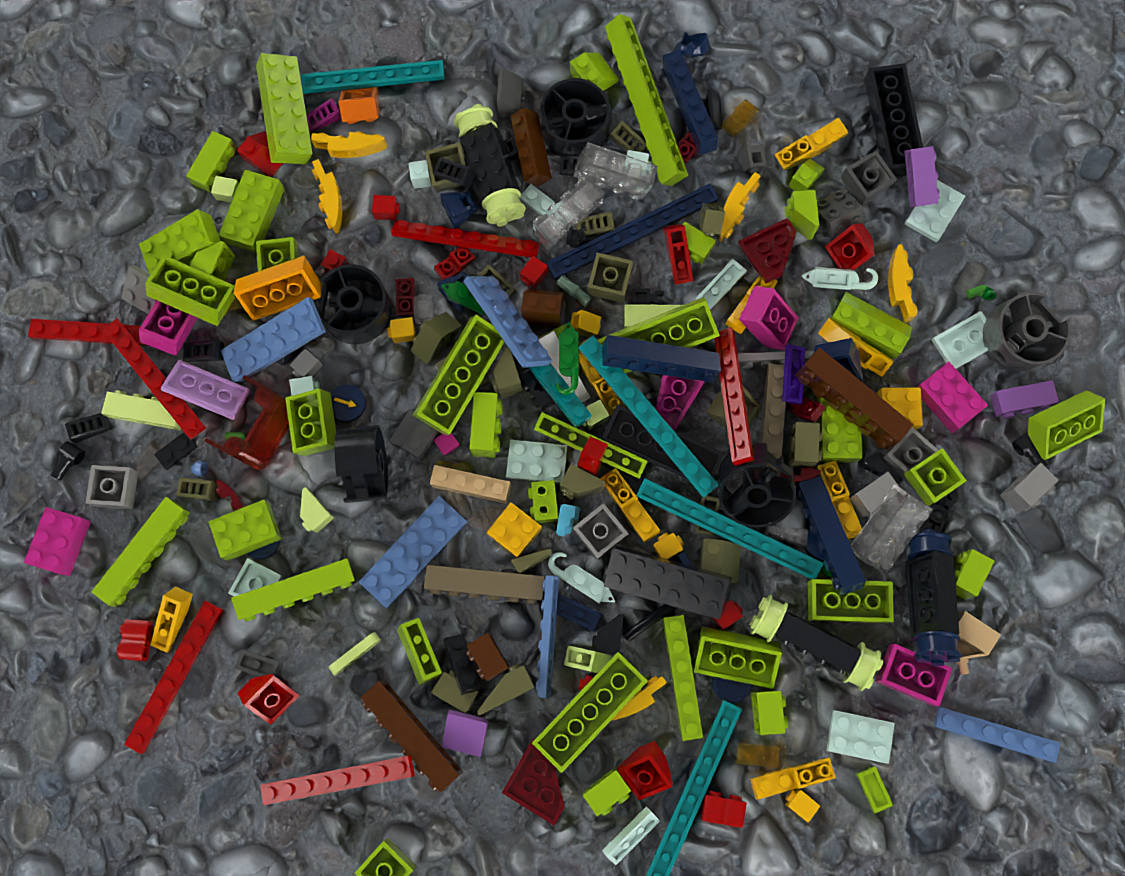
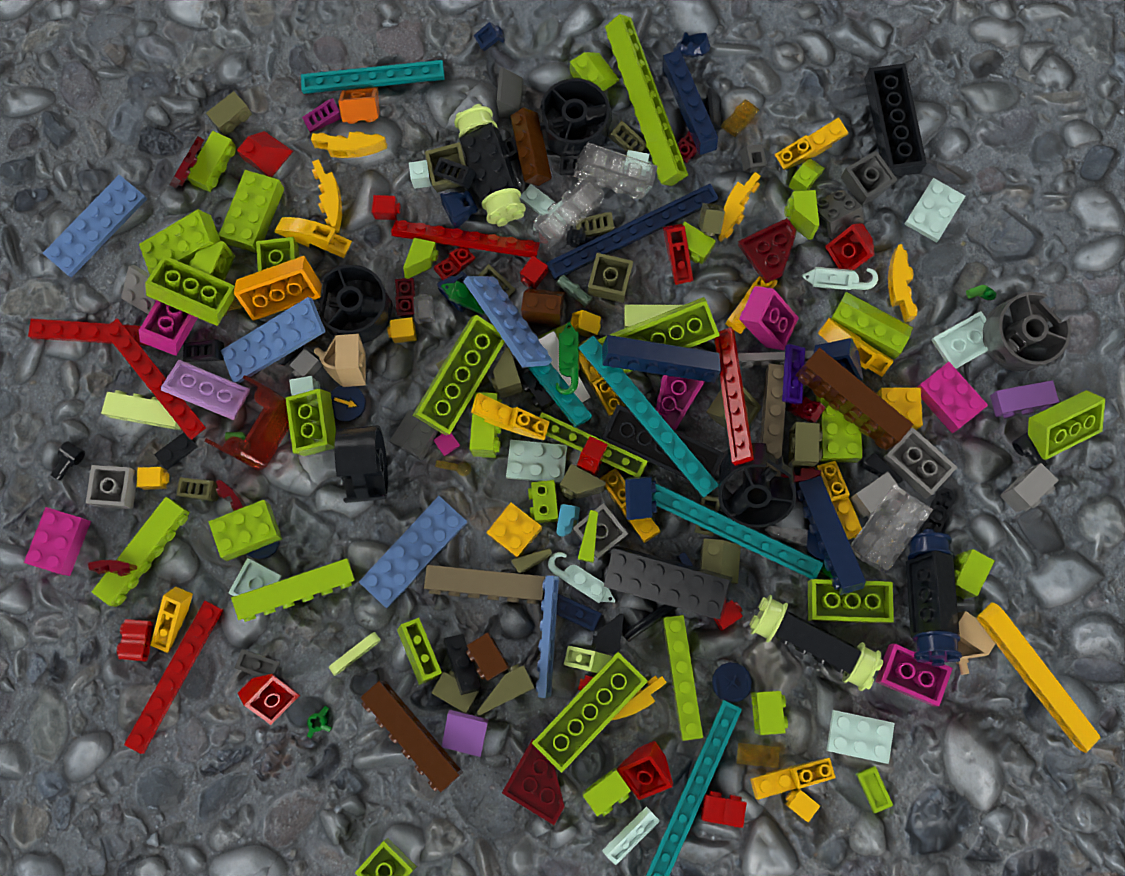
black slope [65,413,112,443] -> none
medium blue hinge [191,461,208,477] -> none
yellowish green brick [211,176,239,203] -> none
lime brick [256,53,312,164] -> none
plate [260,755,415,805] -> none
yellowish green slope [300,487,334,533] -> none
red brick [321,249,349,273] -> none
olive brick [410,312,462,364] -> none
tan brick [430,465,511,504] -> none
yellowish green brick [582,400,610,431] -> none
black plate [632,288,664,305] -> none
yellow brick [652,532,684,560] -> none
lime slope [694,626,782,689] -> none
light aqua plate [695,259,747,311] -> none
lime brick [904,448,967,507] -> none
medium lavender brick [905,146,940,207] -> none
medium blue plate [933,707,1060,763] -> none
none -> medium blue plate [43,175,147,278]
none -> dark red slope [88,560,137,576]
none -> yellow brick [137,467,169,490]
none -> dark red plate [169,136,204,189]
none -> olive brick [206,91,252,136]
none -> yellow slope [274,217,352,258]
none -> green piece [307,706,332,739]
none -> tan piece [314,334,366,387]
none -> lime slope [403,238,439,279]
none -> yellow slope [471,393,550,440]
none -> dark blue bracket [473,22,505,51]
none -> lime piece [578,510,598,563]
none -> dark blue slope [625,476,657,520]
none -> yellow beam [977,602,1101,753]

